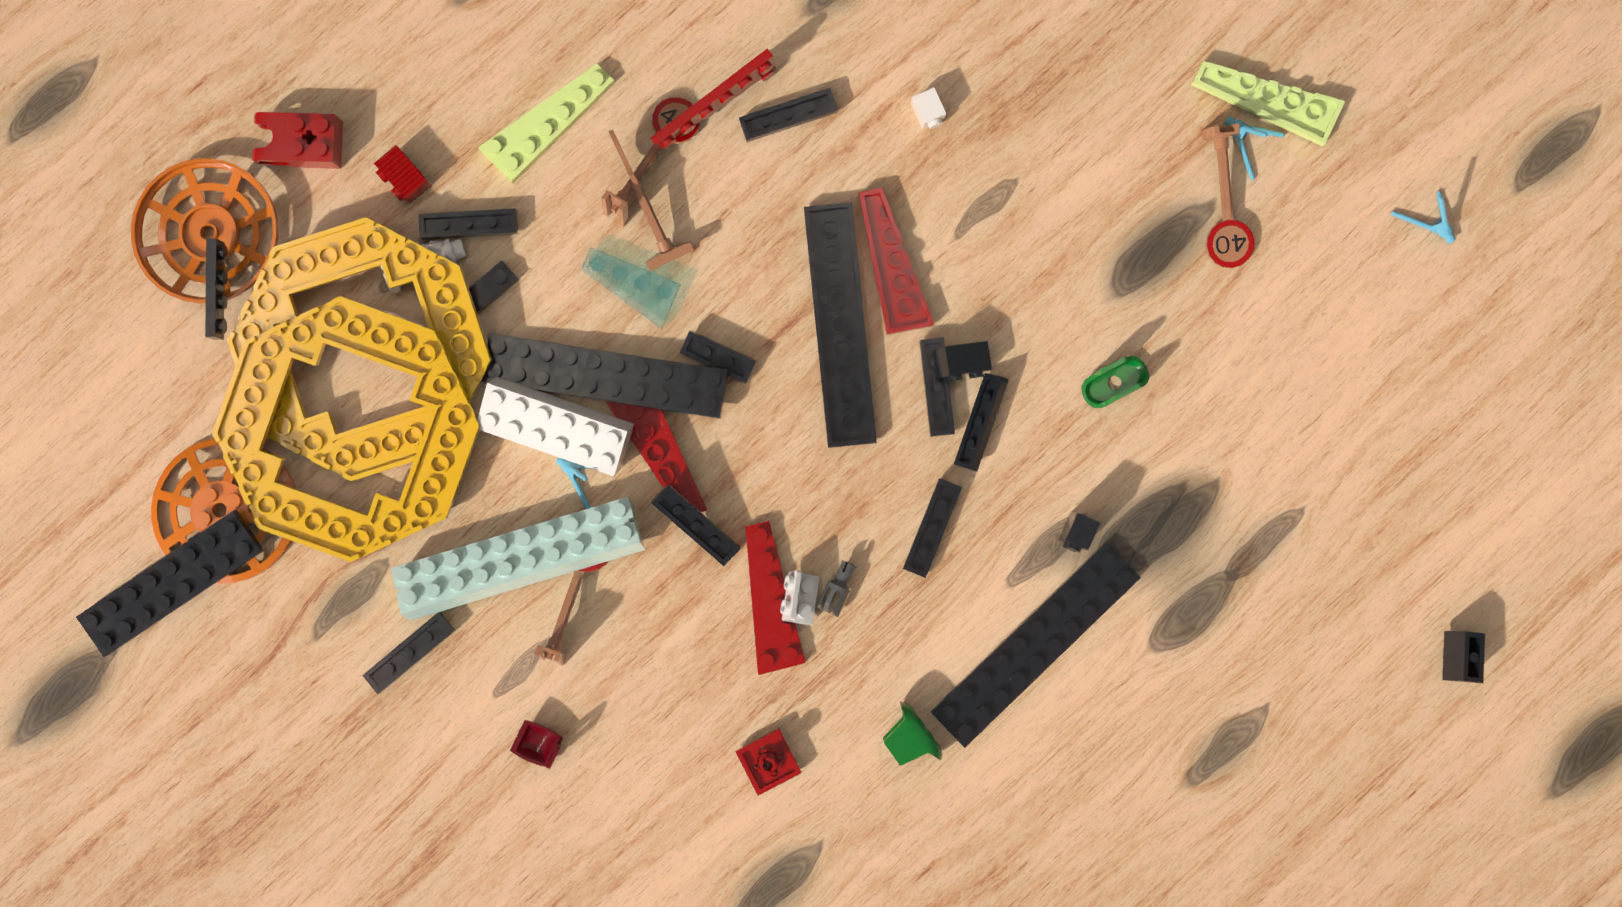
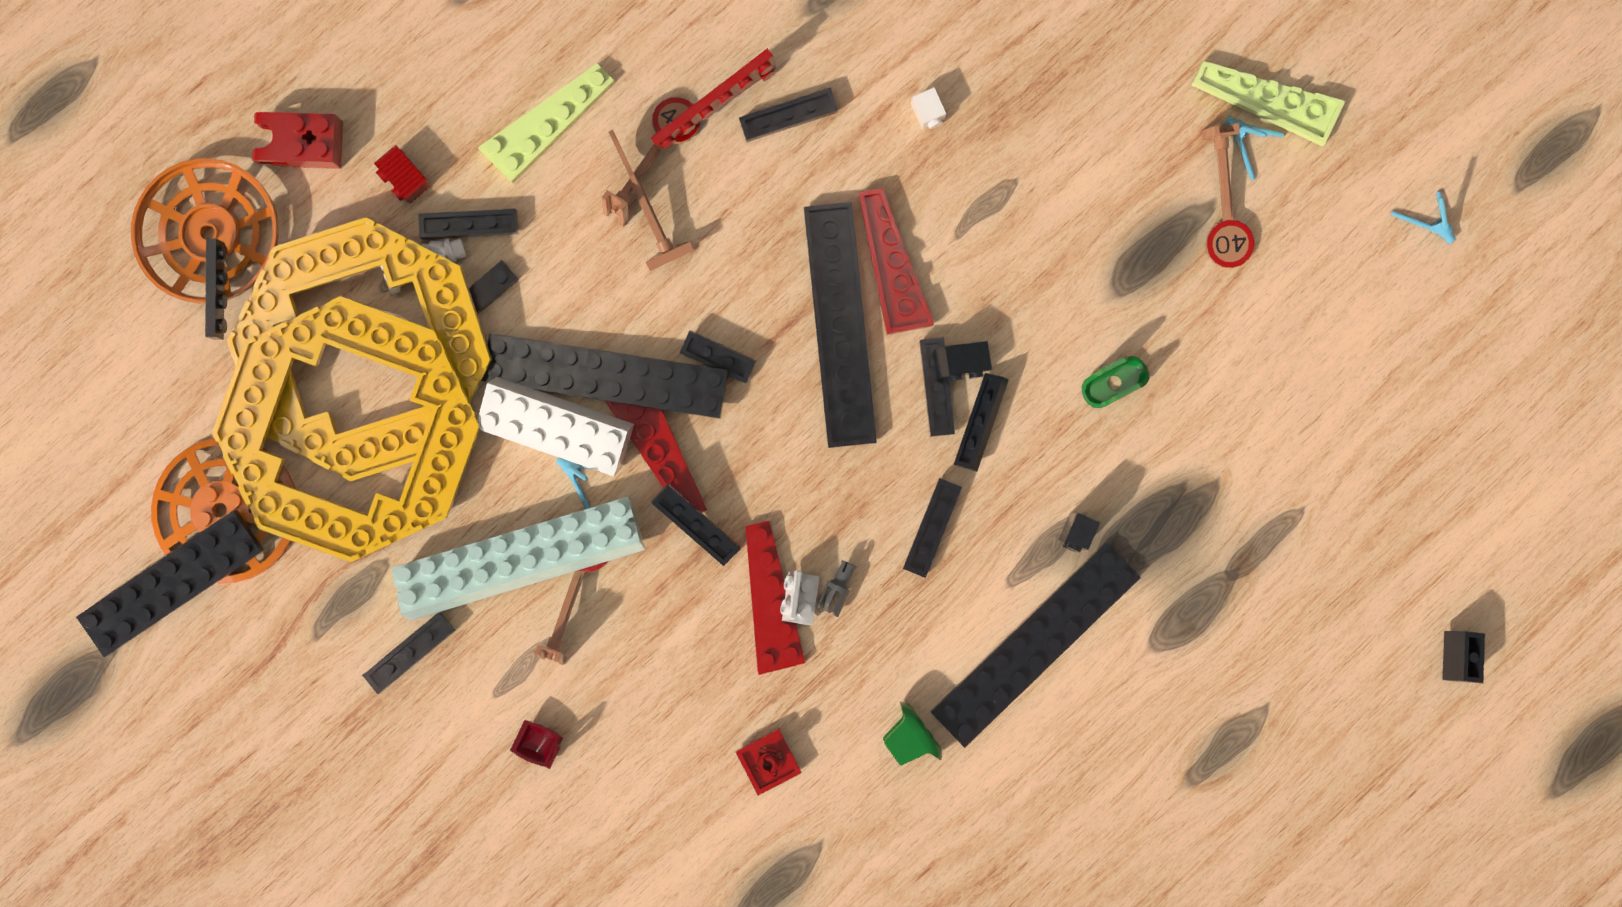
clear light blue wing [581,247,681,329] -> none

